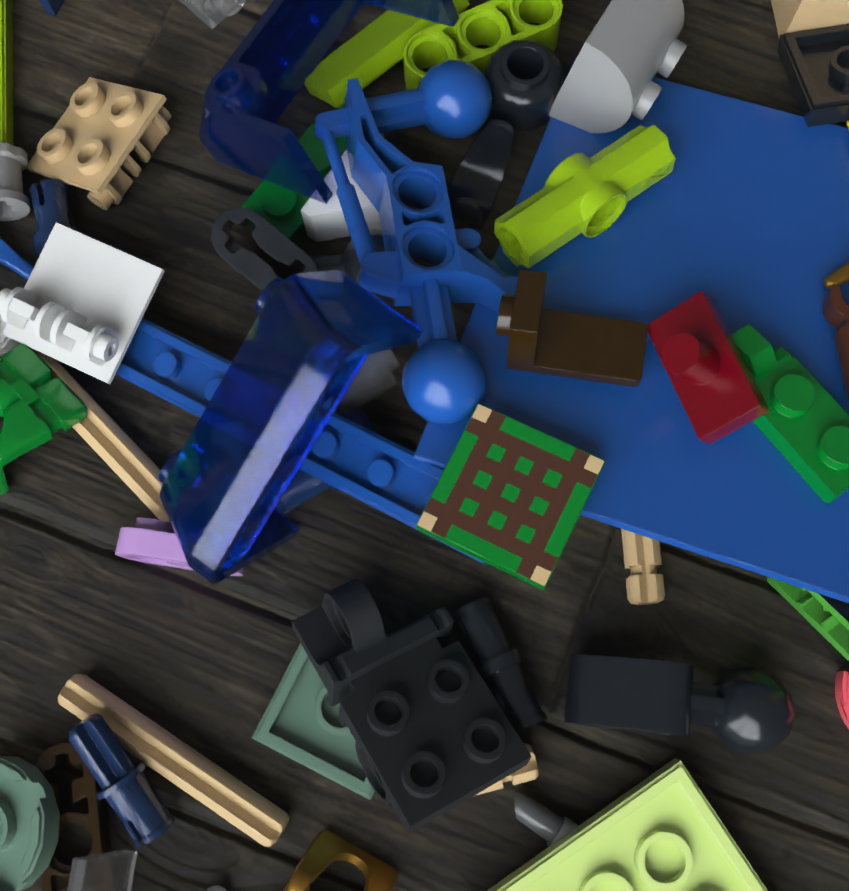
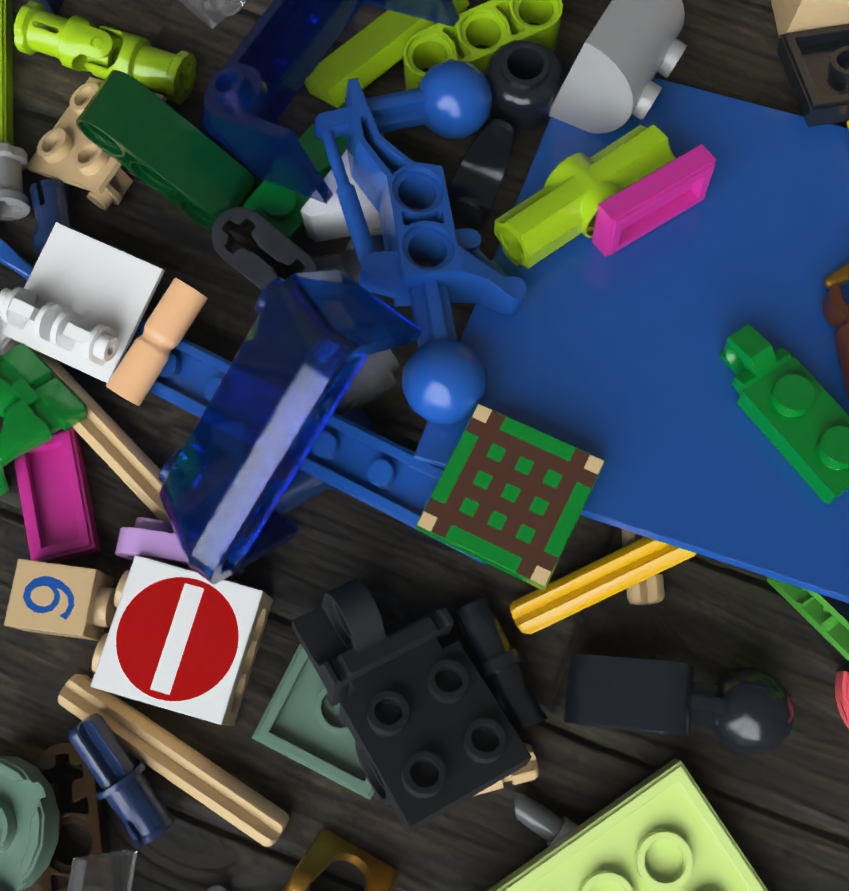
dark brown bracket [496,269,648,387] -> none
dark red tile [647,290,770,444] -> none
none -> tan brick [4,559,117,641]
none -> lime piece [14,1,196,105]
none -> dark pink tile [14,428,101,563]
none -> dark green beam [76,70,256,231]
none -> piece [90,555,273,726]
none -> light nougat piece [106,278,208,406]
none -> yellow axle [510,537,696,635]
none -> dark pink tile [592,144,716,257]

